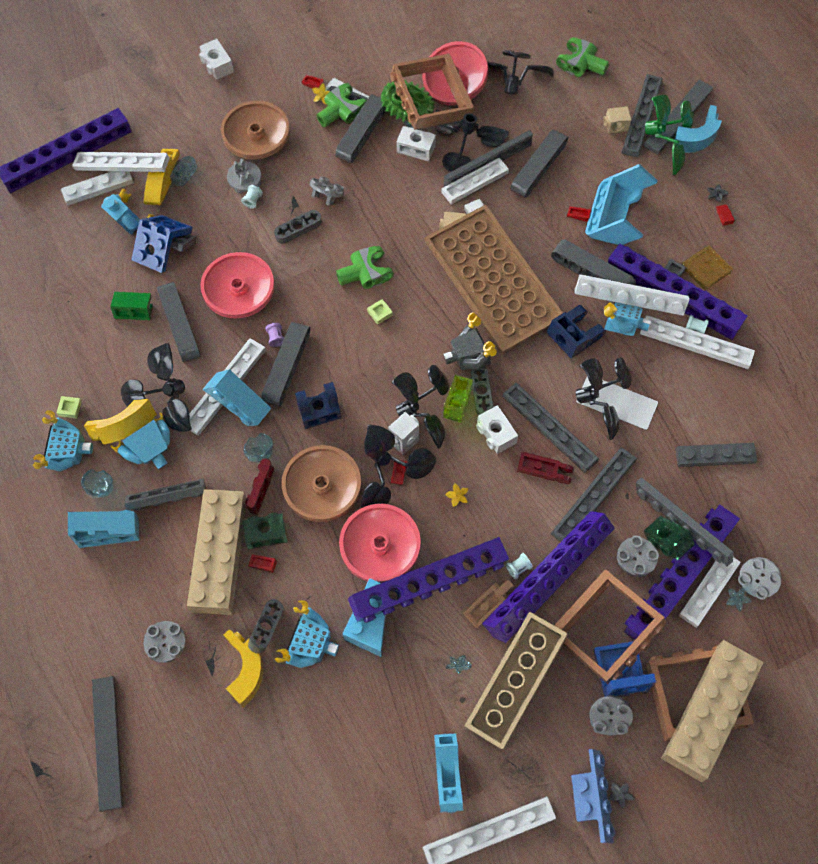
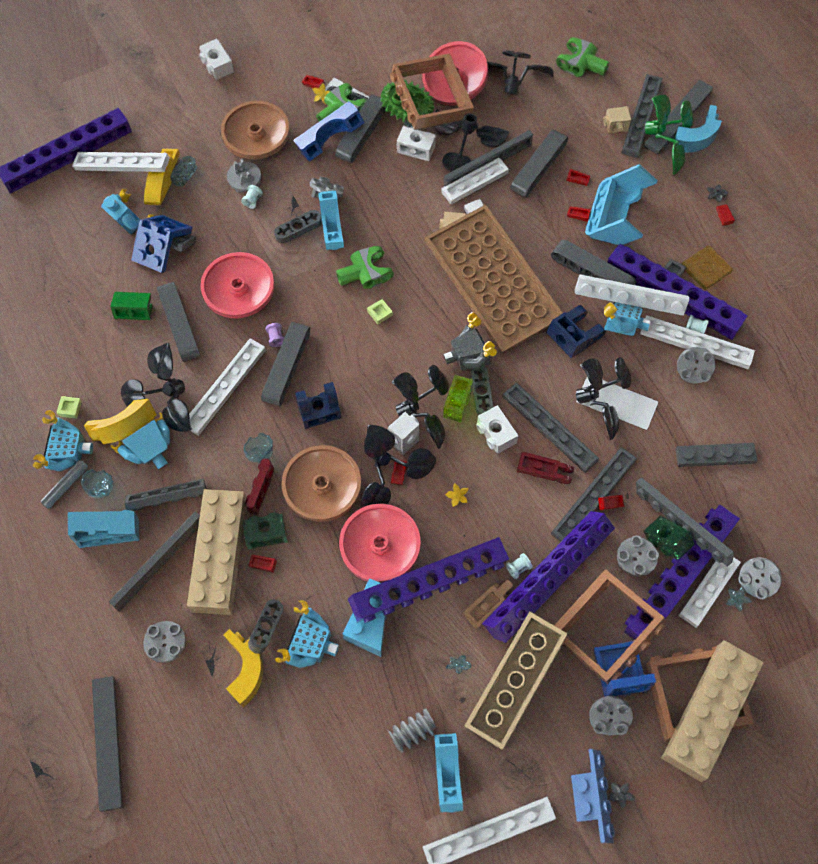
white plate [61,171,134,206] -> none
medium azure wedge [202,369,271,426] -> none
none -> light grey axle [41,460,88,509]
none -> dark grey tile [109,511,200,612]
none -> blue arch [294,101,365,162]
none -> medium azure arch [318,190,344,250]
none -> light grey piece [387,708,436,753]
none -> red piece [566,169,590,186]
none -> red piece [598,495,624,510]
none -> light grey plate [677,346,715,384]

